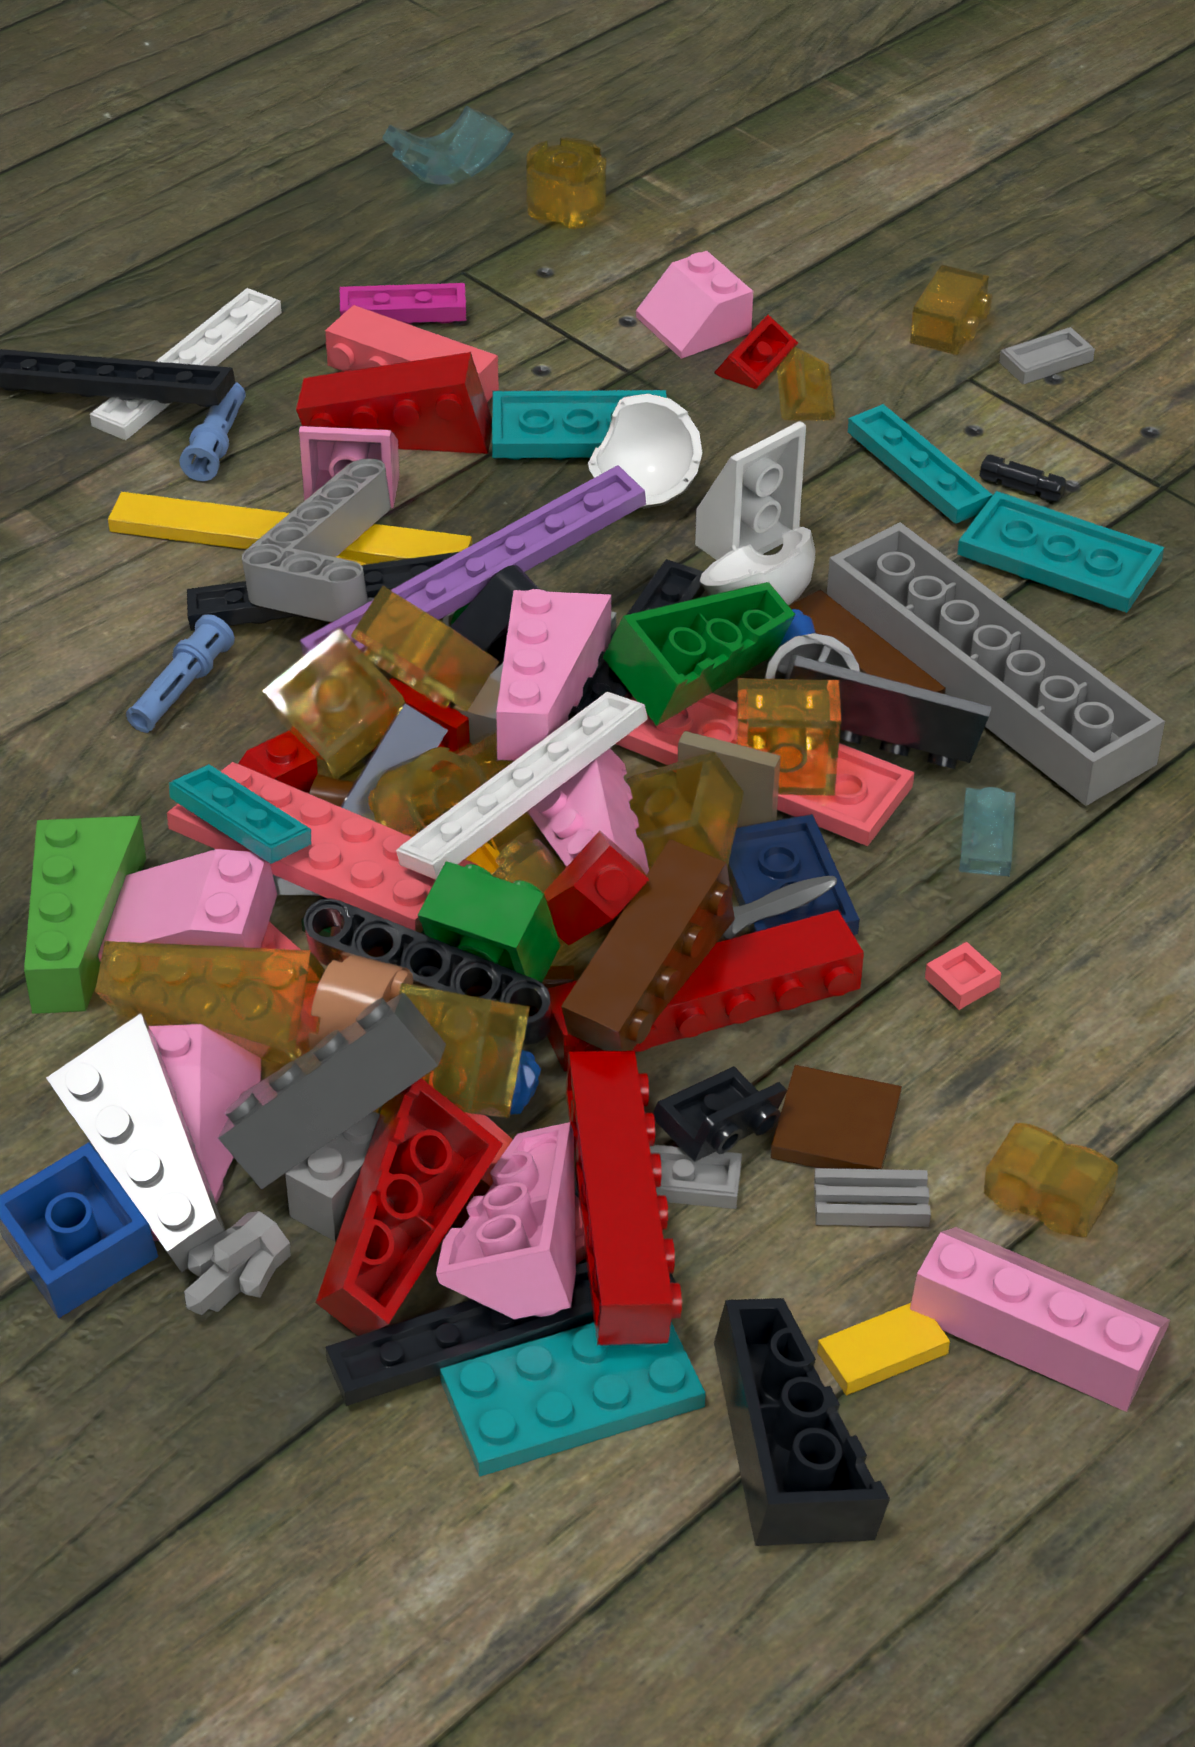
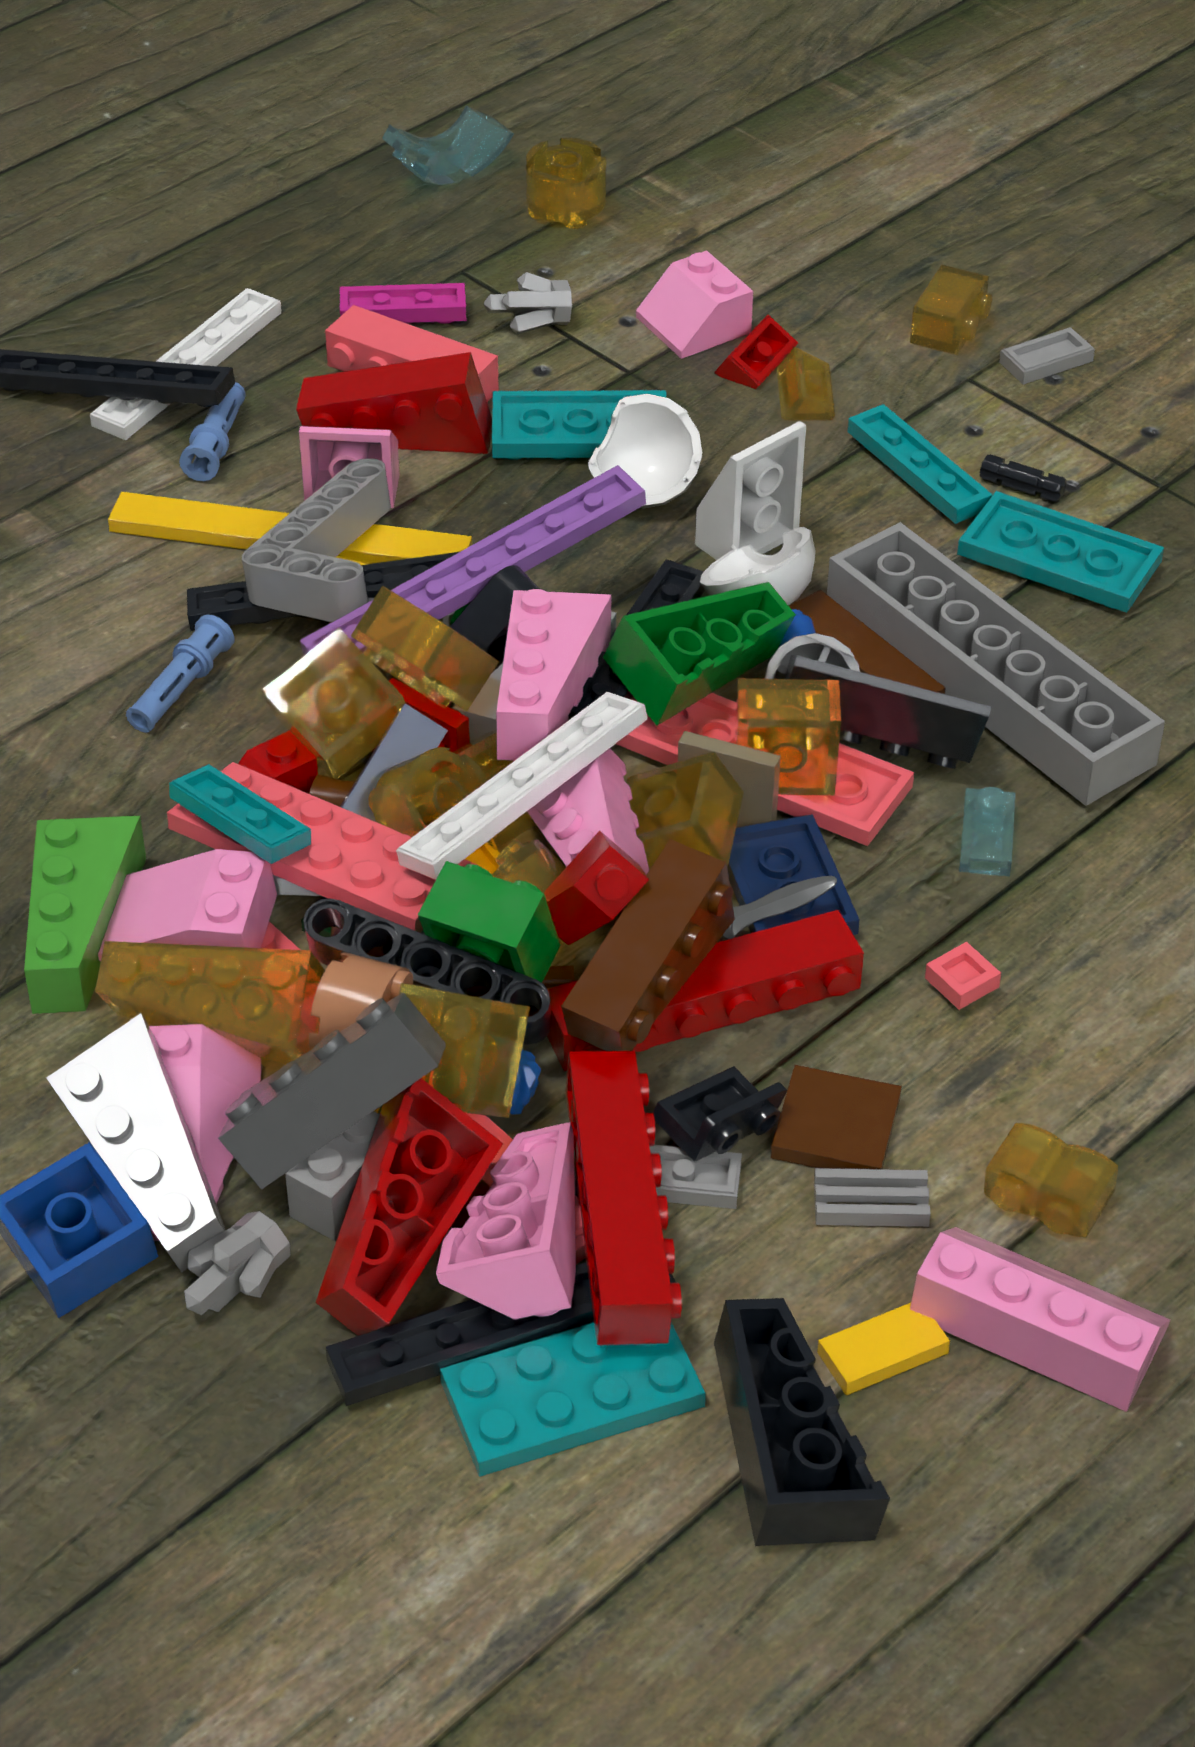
none -> light grey rock [484,272,572,334]

